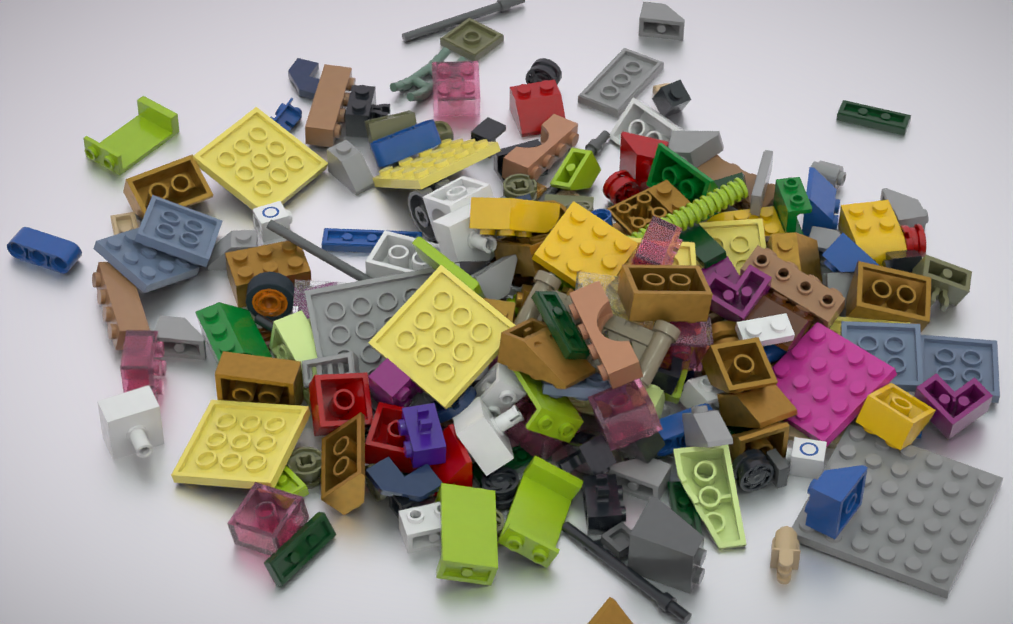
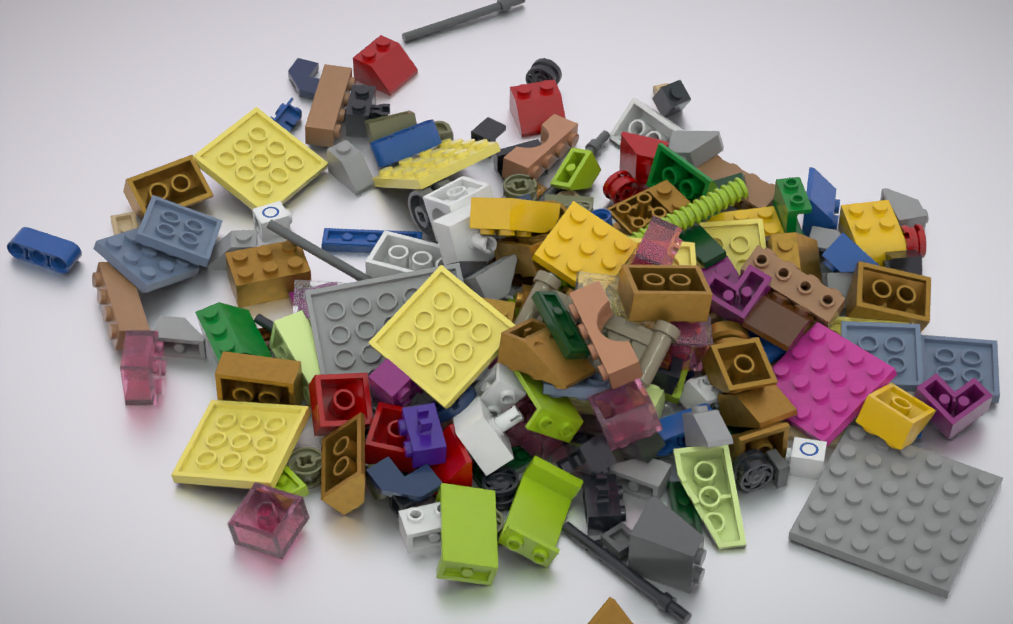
lime panel [83,96,180,175] -> none
white brick [97,385,164,460] -> none
wheel [246,272,296,321] -> none
dark green tile [264,512,337,586] -> none
light grey slope [302,352,360,388] -> none
sand green piece [390,47,468,102] -> none
lime tile [412,237,485,298] -> none
clear pink brick [432,61,480,117] -> none
olive tile [440,18,504,62] -> none
light grey tile [578,48,664,118] -> none
light grey slope [639,1,685,41] -> none
white plate [735,313,795,346] -> none
light grey tile [750,150,773,216] -> none
tan arm [770,526,801,584] -> none
blue slope [804,465,868,539] -> none
light grey brick [811,160,846,189] -> none
dark green tile [836,100,911,136] -> none
olive brick [912,255,972,311] -> none
none -> red slope [353,35,418,96]

